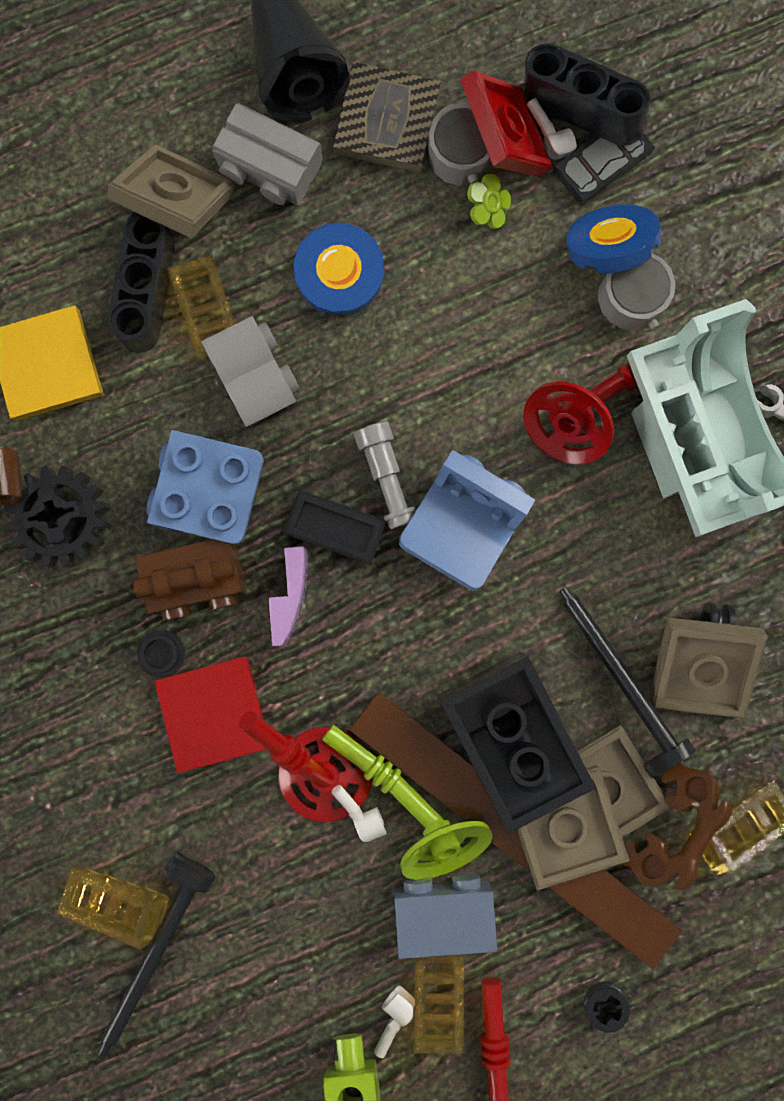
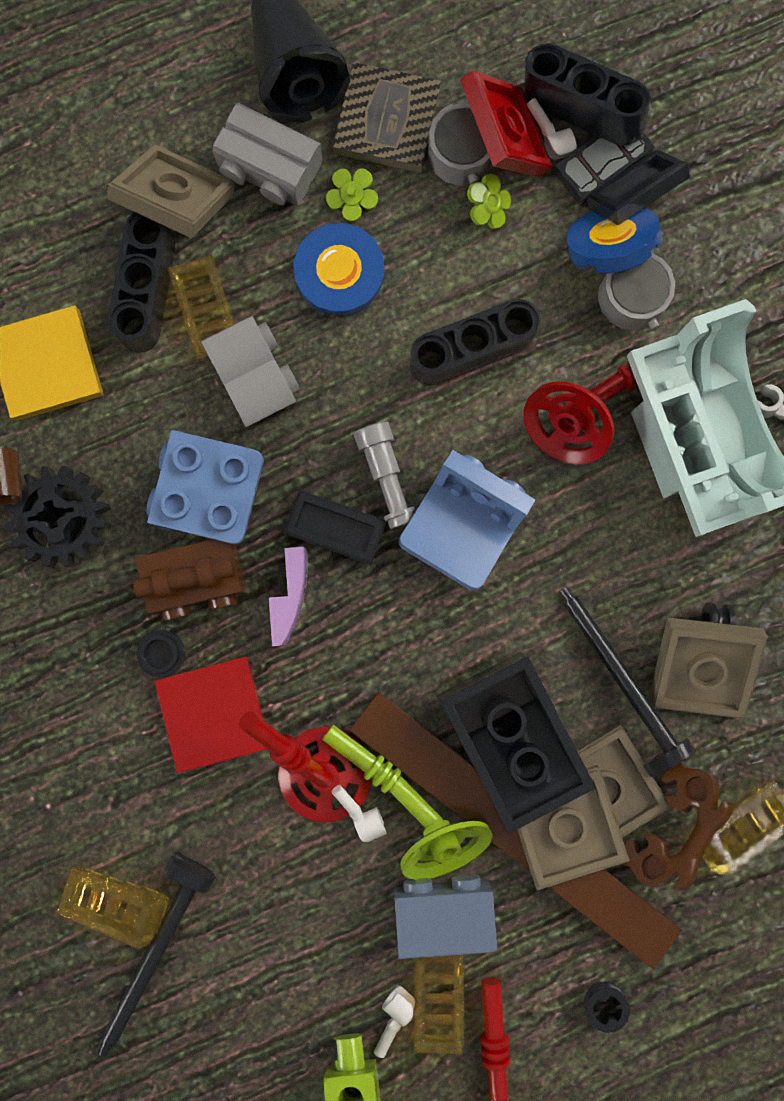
none -> lime plant [326,168,378,222]
none -> black beam [410,299,541,386]
none -> black tile [587,150,690,225]

